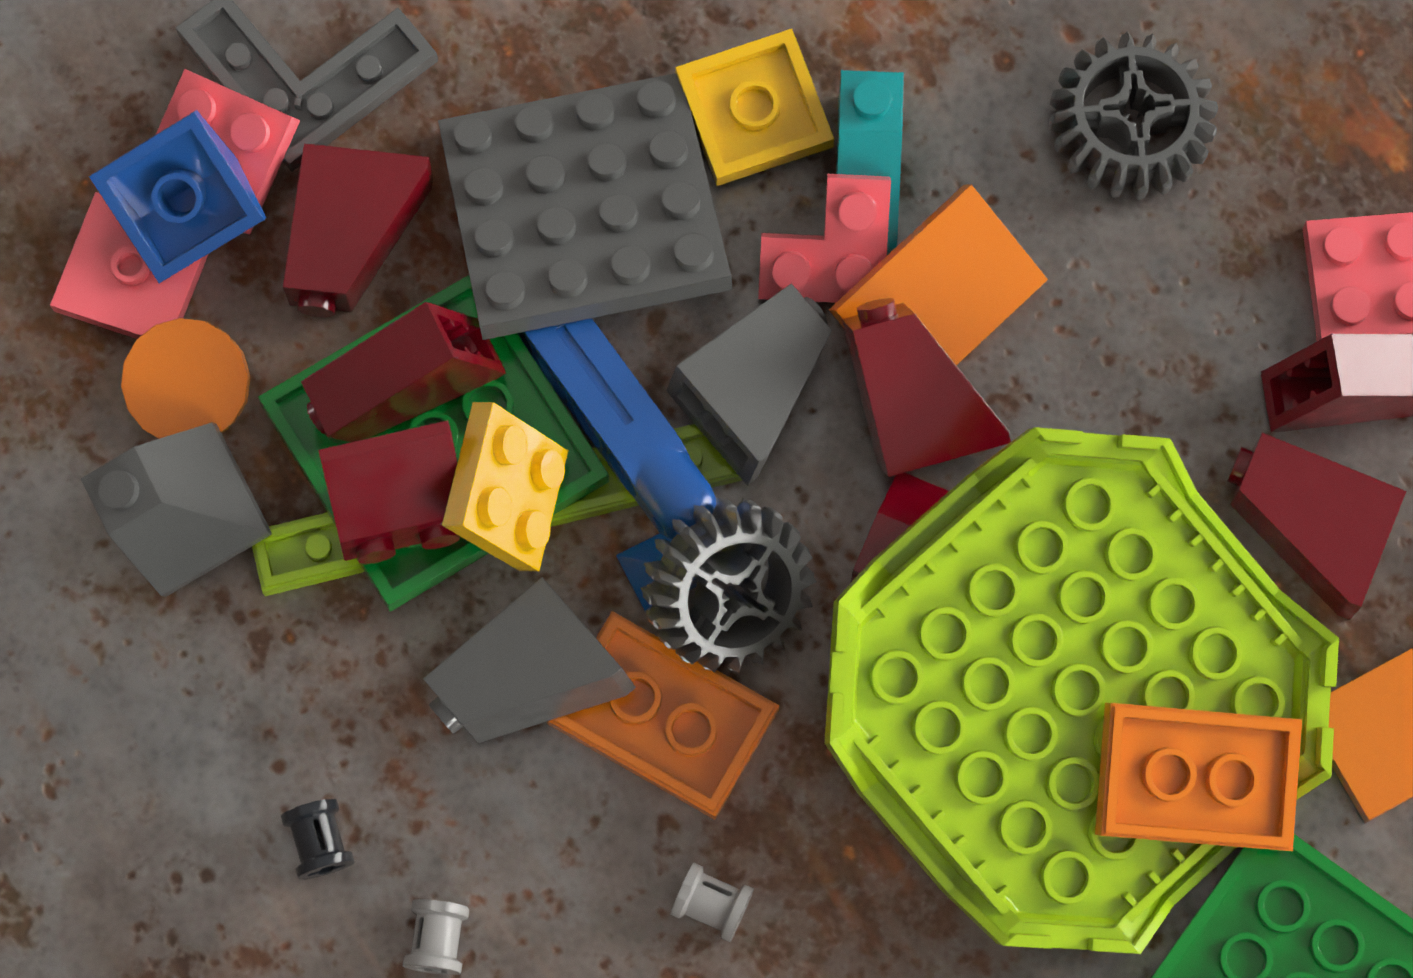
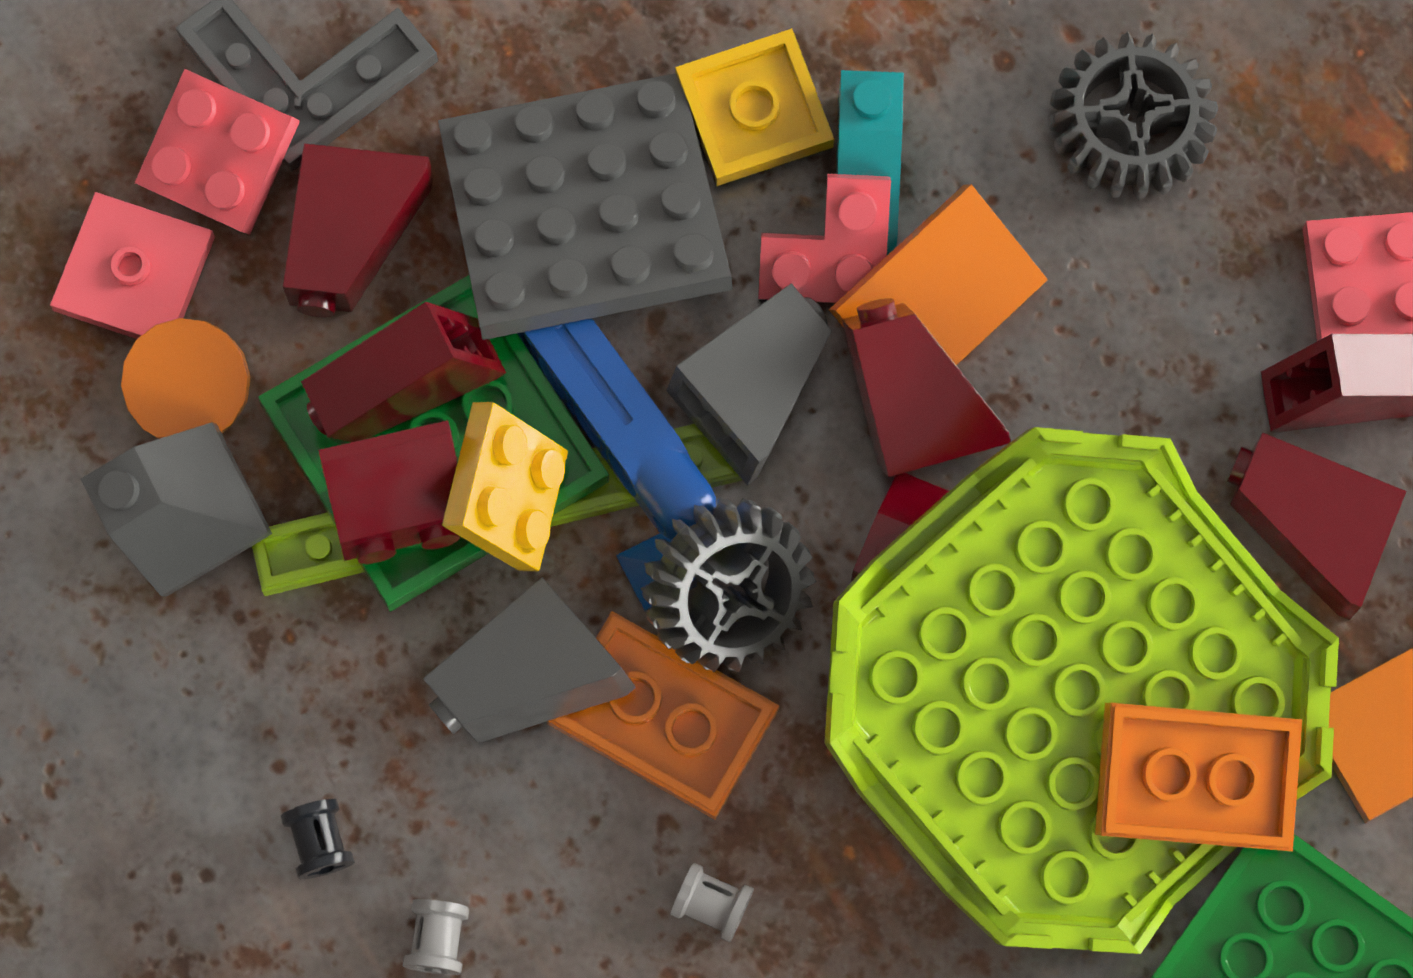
blue slope [89,110,266,283] -> none

